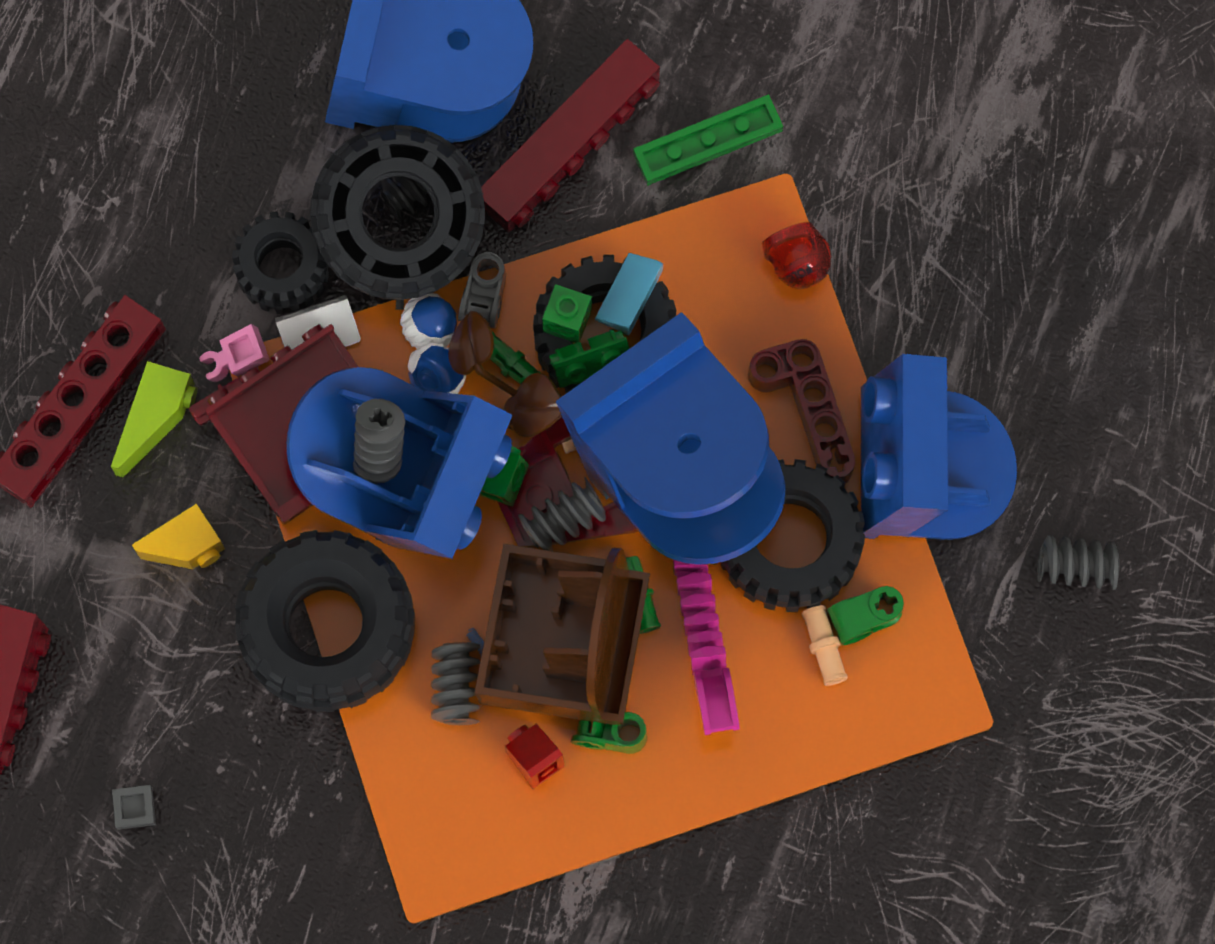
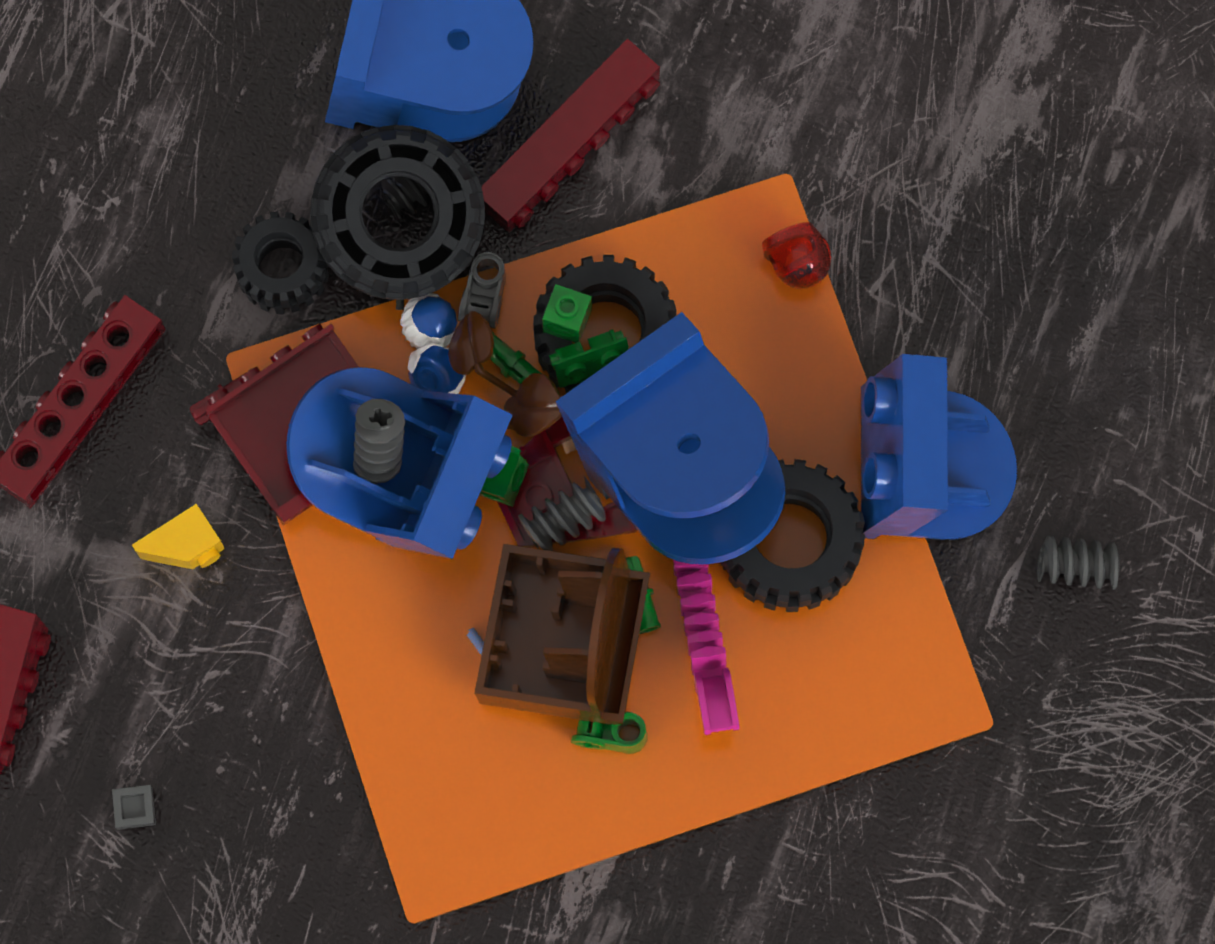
lime slope [111,361,198,478] -> none
bright pink plate [199,324,270,382] -> none
black tyre [235,530,415,712] -> none
white panel [275,295,361,350] -> none
dark grey piece [431,642,480,725] -> none
red slope [505,723,564,789] -> none
medium azure slope [595,253,663,336] -> none
green plate [633,94,784,186] -> none
dark red beam [748,339,855,483] -> none
light nougat pin [802,605,848,686] -> none
green piece [827,586,904,646] -> none

